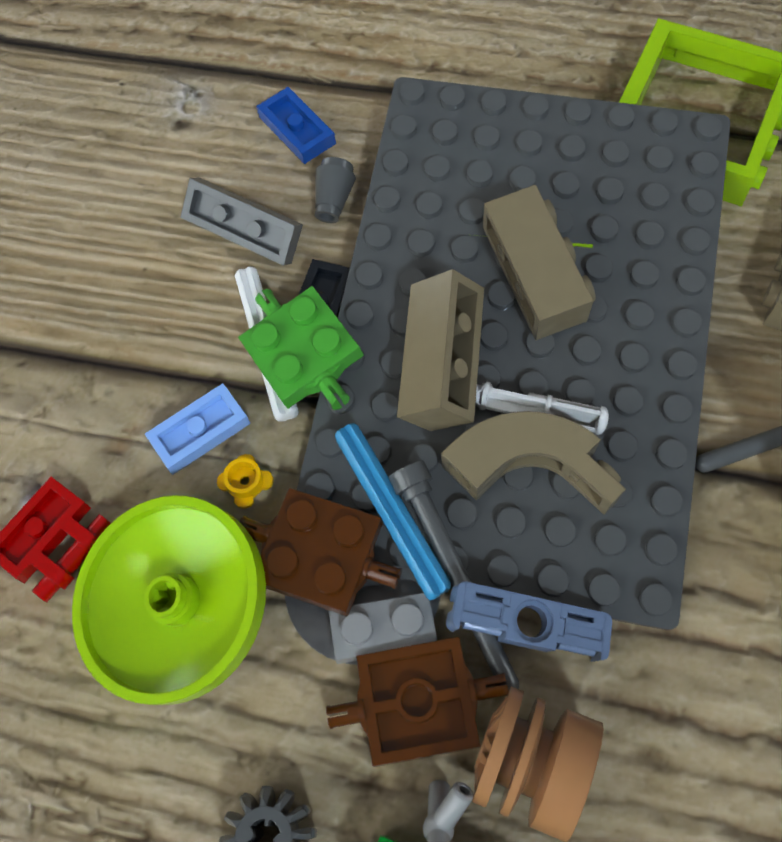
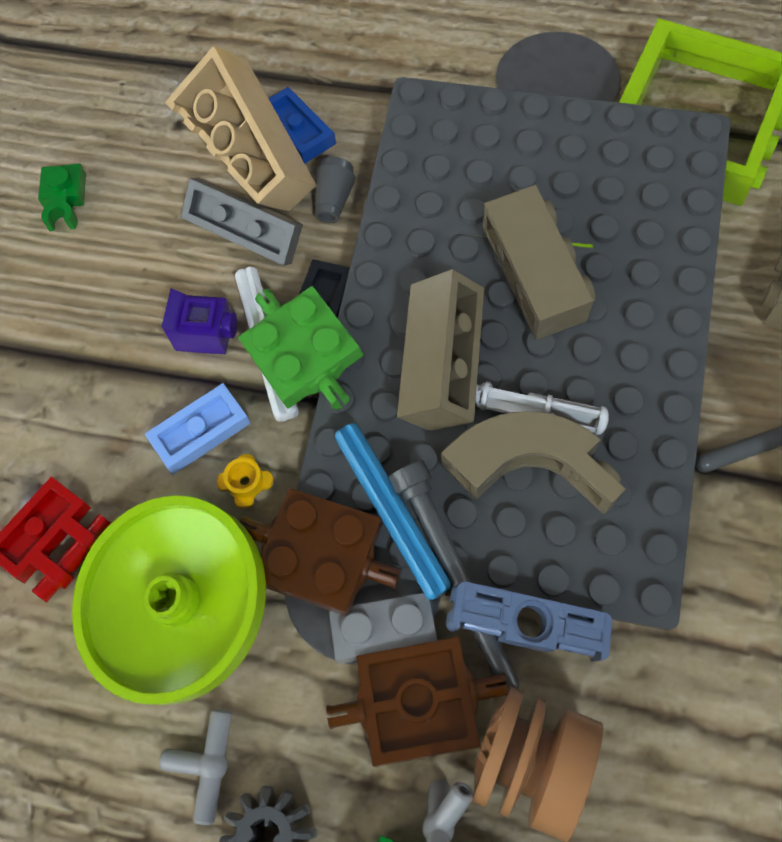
none -> green plate [38,163,86,232]
none -> light grey piece [159,709,232,825]
none -> dark purple window [161,288,237,355]
none -> tan wedge [165,45,317,211]
none -> flat silver sticker [496,32,620,102]

